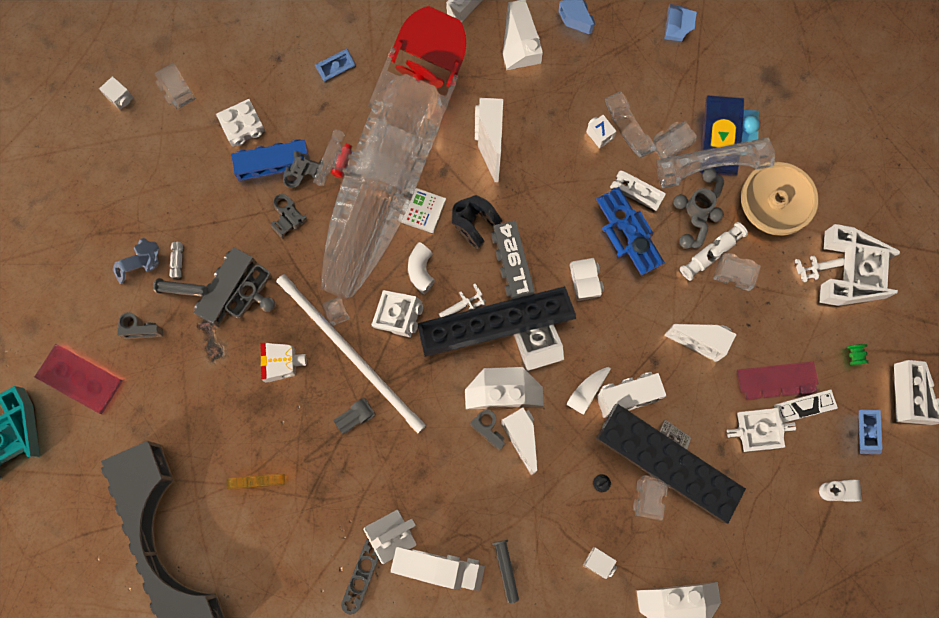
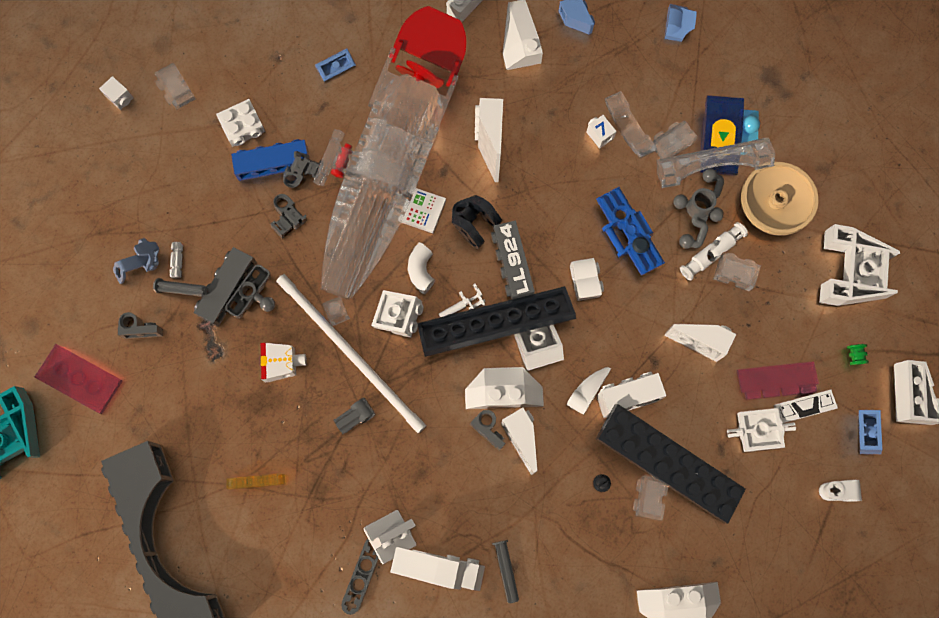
white brick [583,547,617,579] -> none
white plate [610,171,666,211] -> none
sticker [660,420,691,449] -> none
white piece [795,256,845,282] -> none

